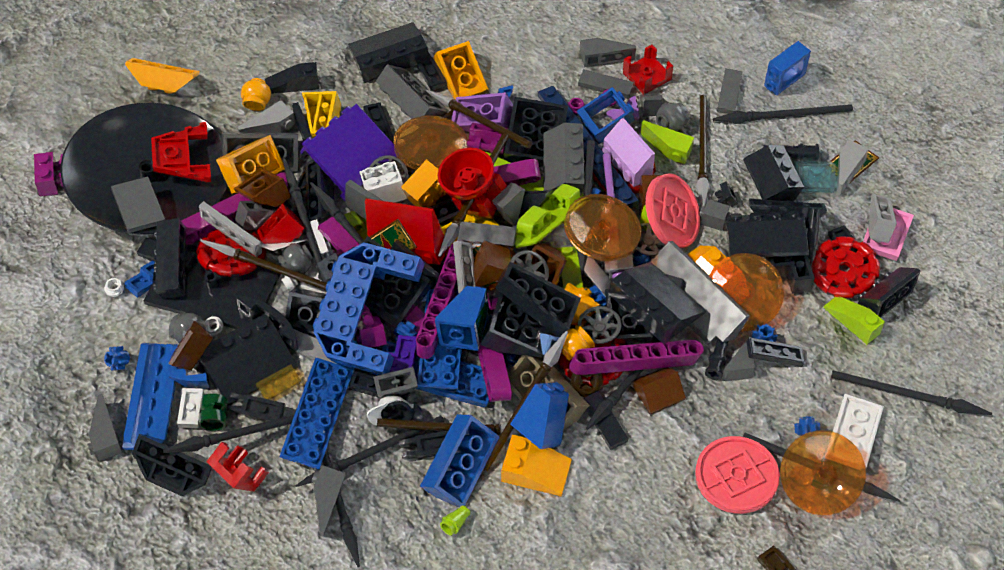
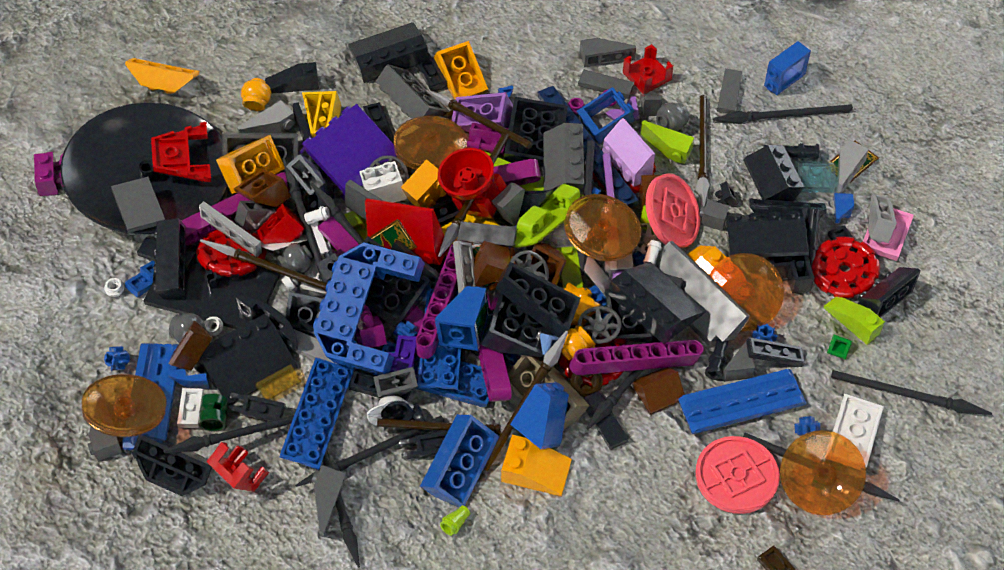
none -> clear orange dish [81,374,166,437]
none -> dark grey slope [286,154,325,195]
none -> white pin [304,206,330,225]
none -> white pin [643,240,662,265]
none -> blue plate [678,369,807,434]
none -> green slope [827,334,852,360]
none -> blue slope [833,193,854,223]

